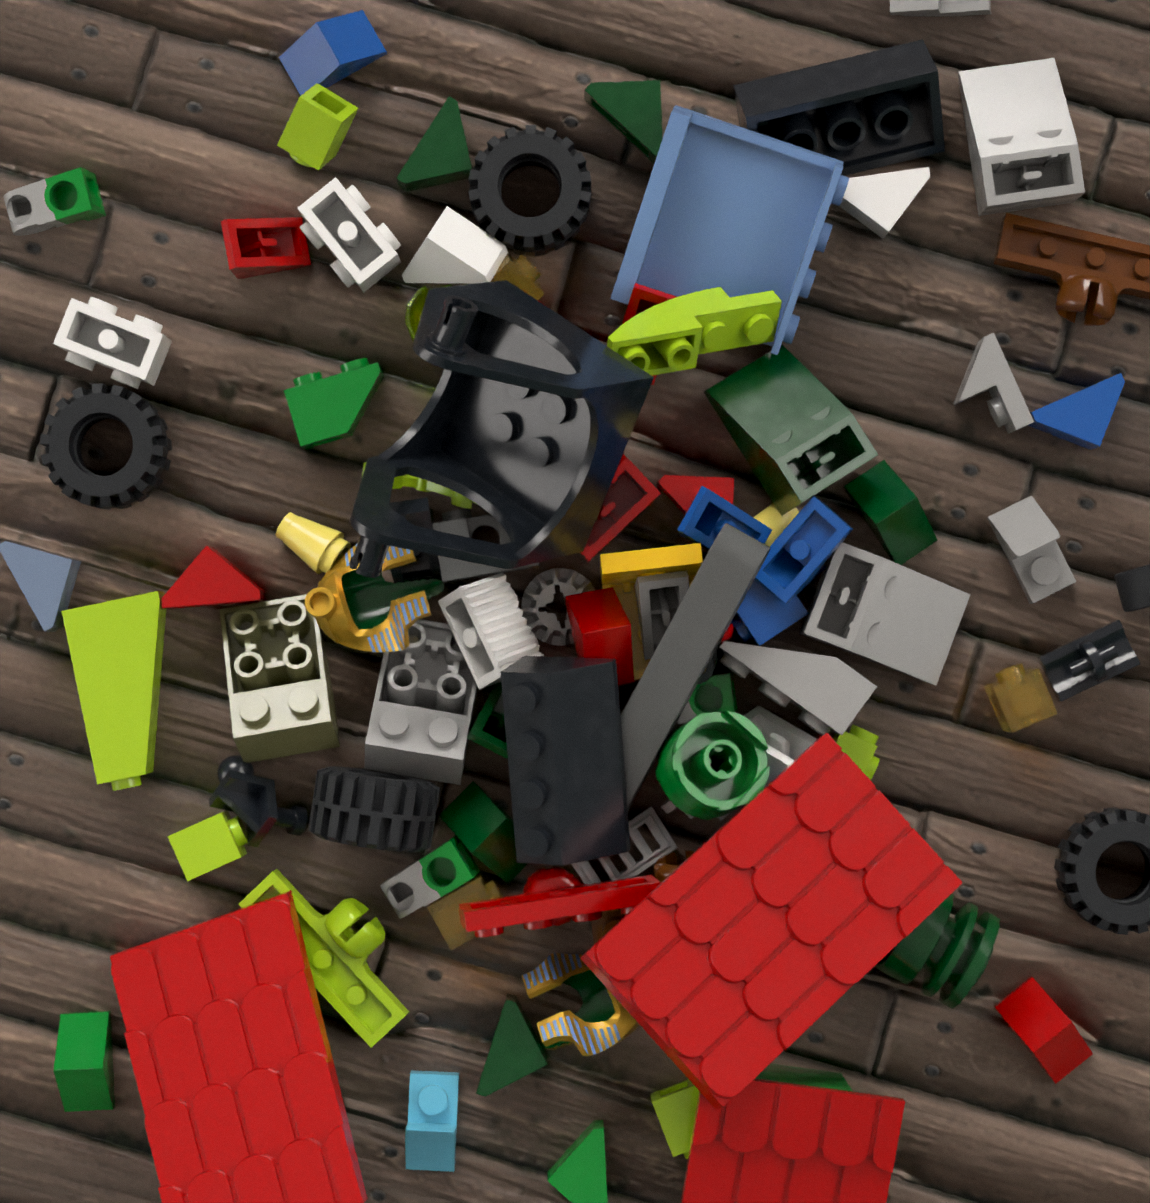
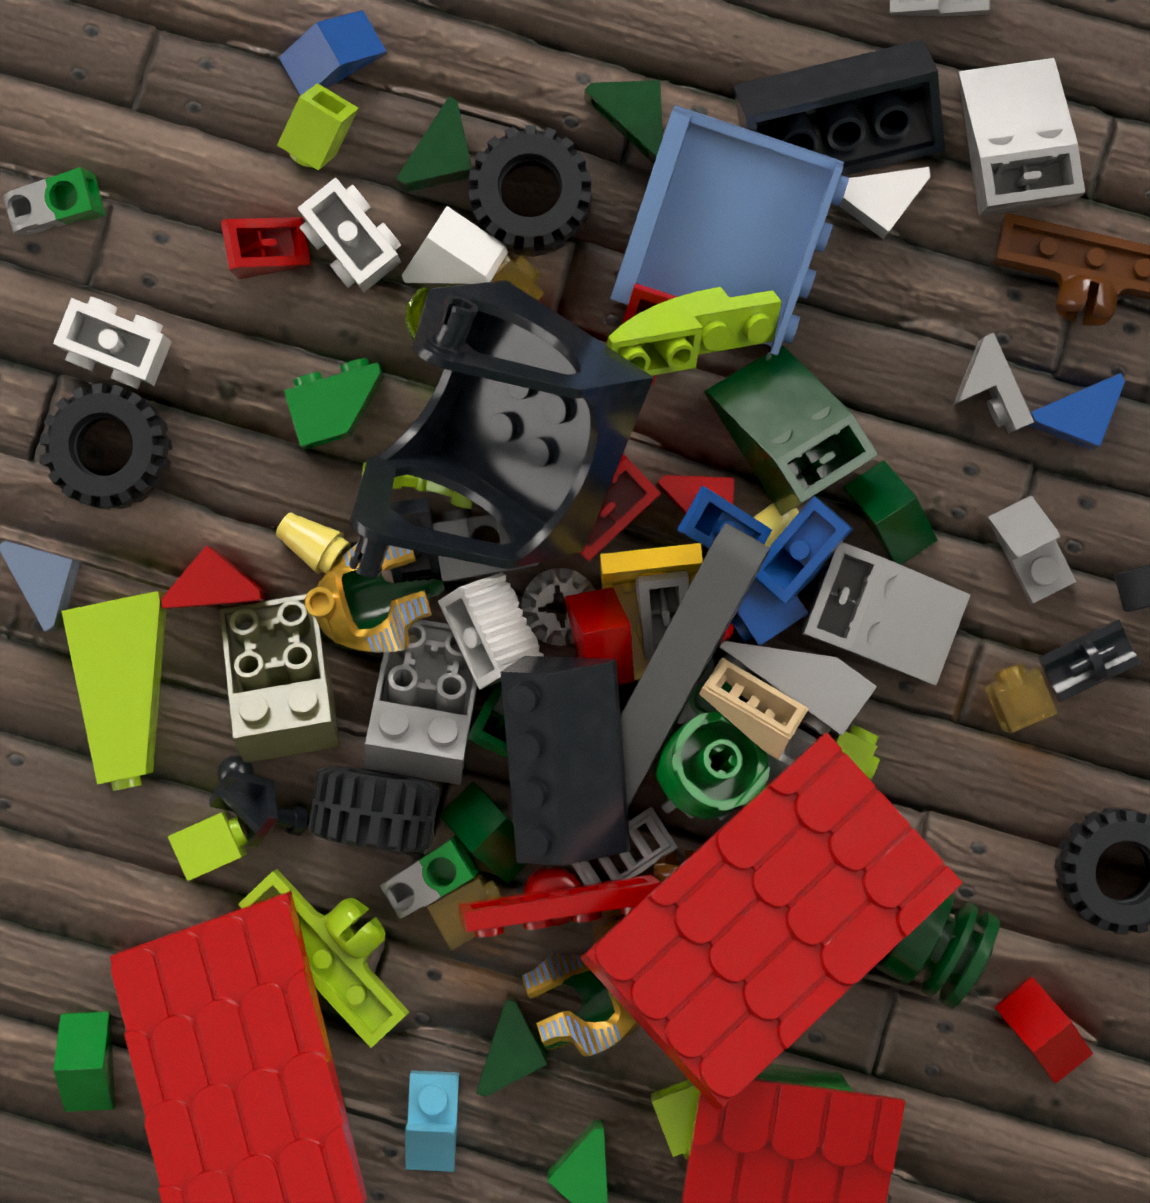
none -> tan slope [699,658,809,760]

